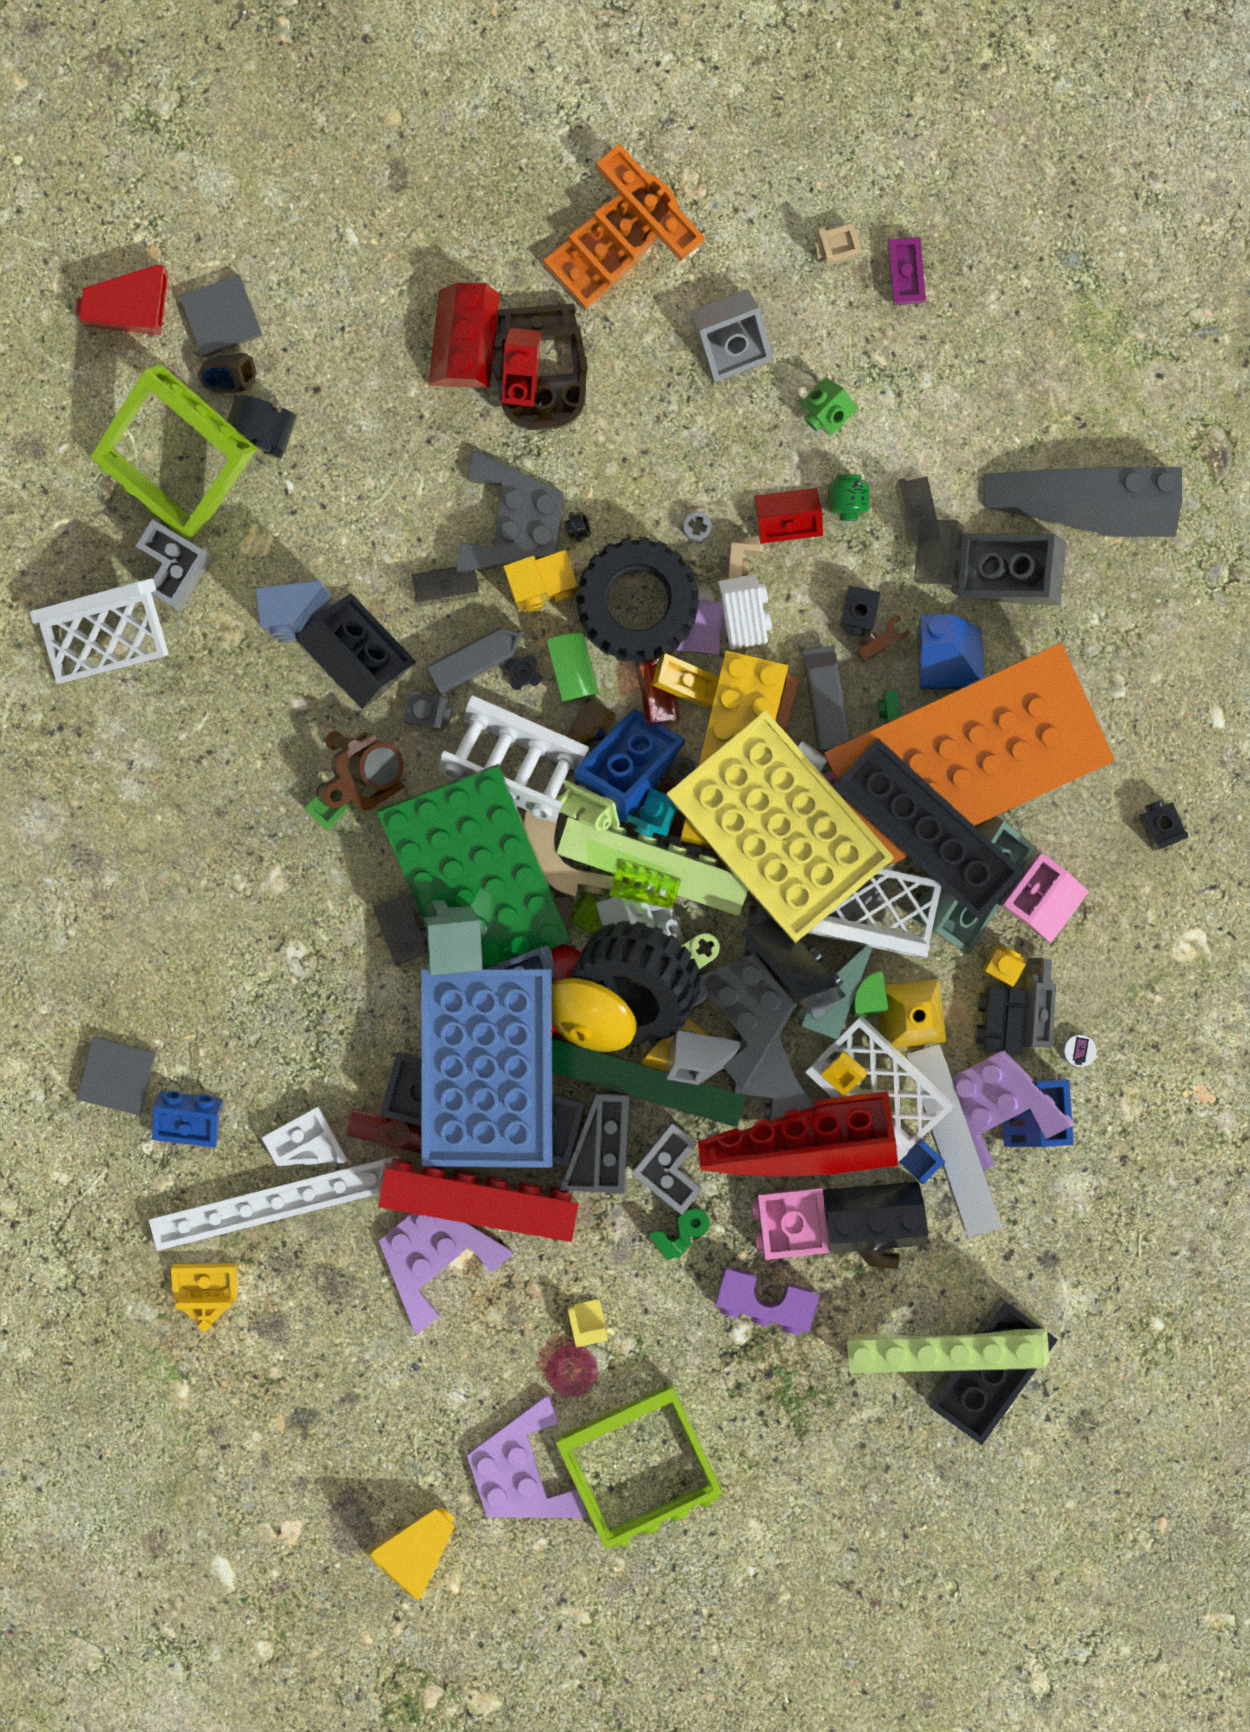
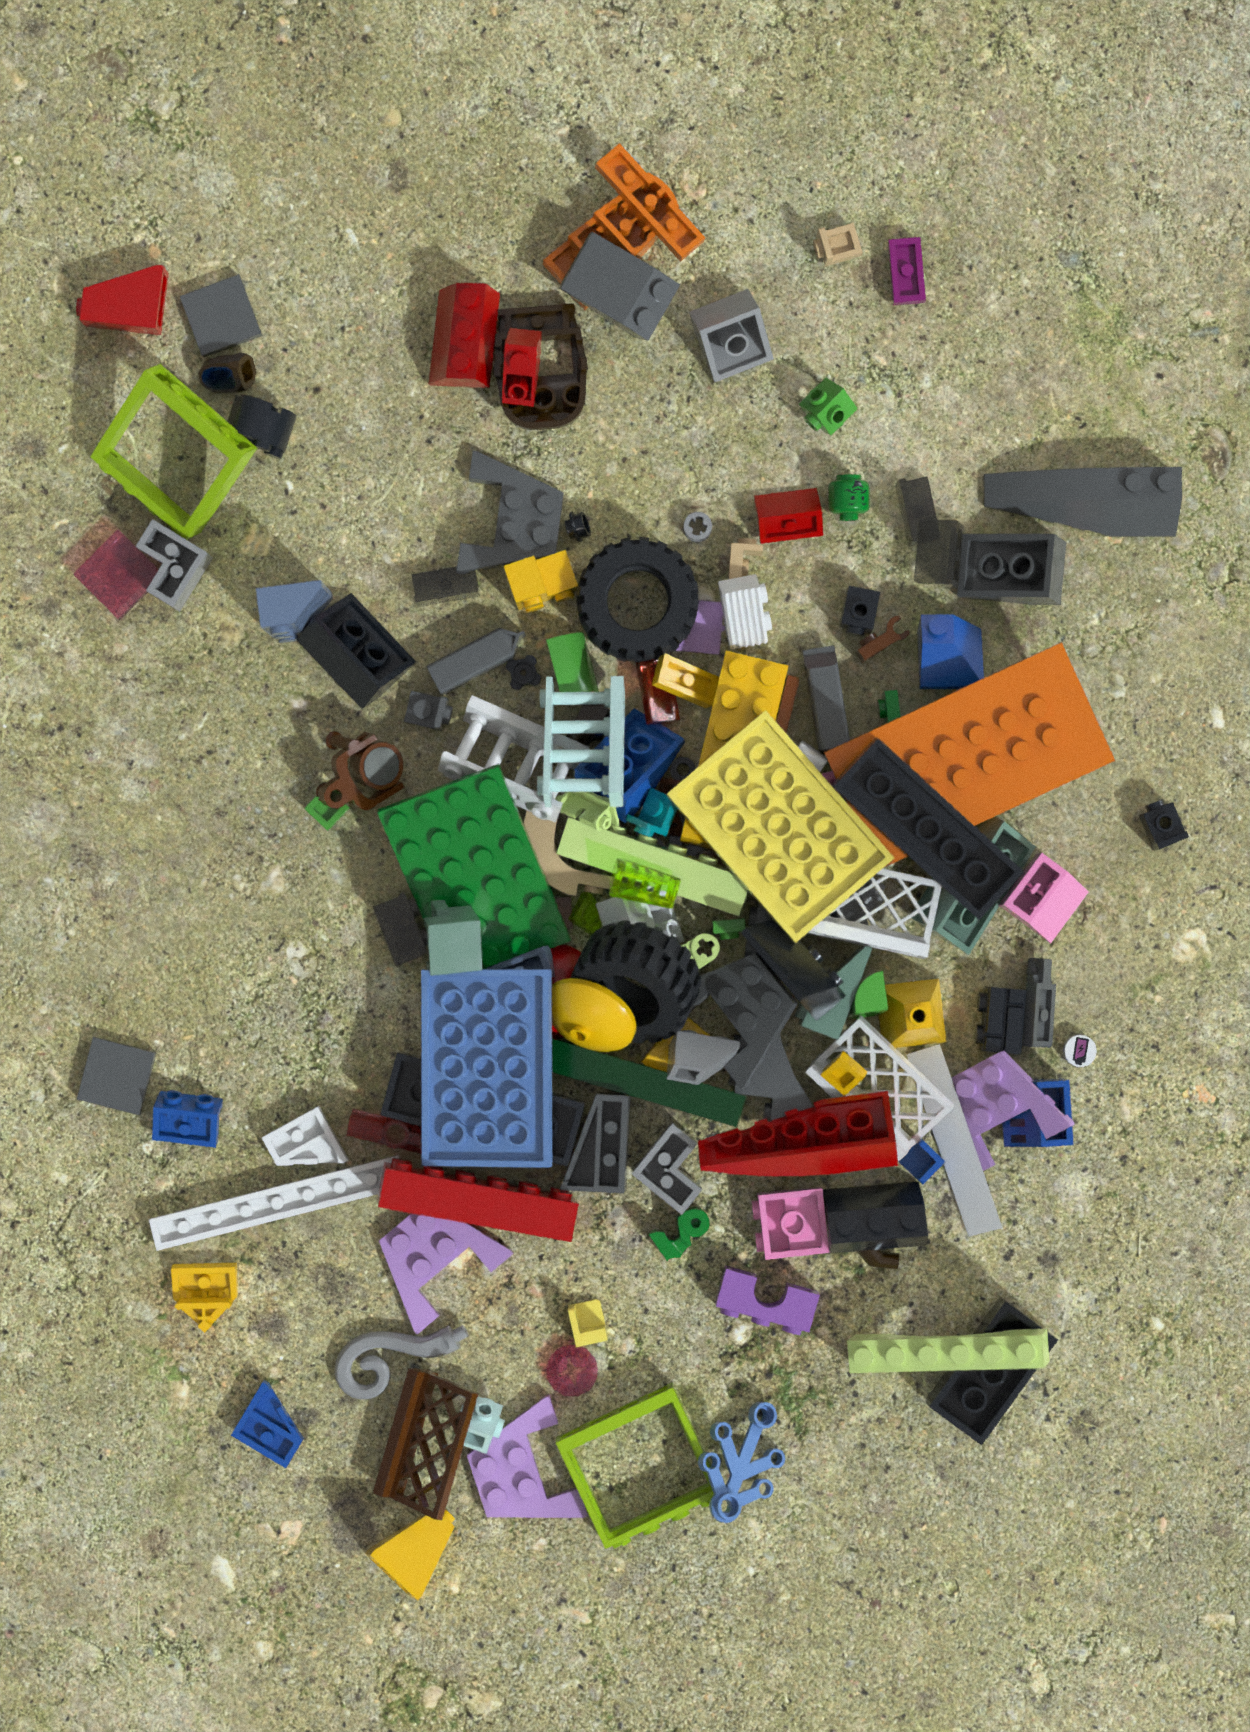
white fence [30,578,169,684] -> none
yellow brick [981,943,1026,987] -> none
none -> clear pink plate [73,529,159,620]
none -> blue wing [231,1380,304,1468]
none -> light grey plant [334,1325,469,1400]
none -> reddish brown fence [373,1368,478,1520]
none -> light aqua brick [460,1397,505,1454]
none -> light aqua fence [537,676,625,807]
none -> dark grey slope [559,232,680,341]
none -> medium blue plant [698,1402,785,1523]
none -> bright green plate [712,918,745,940]

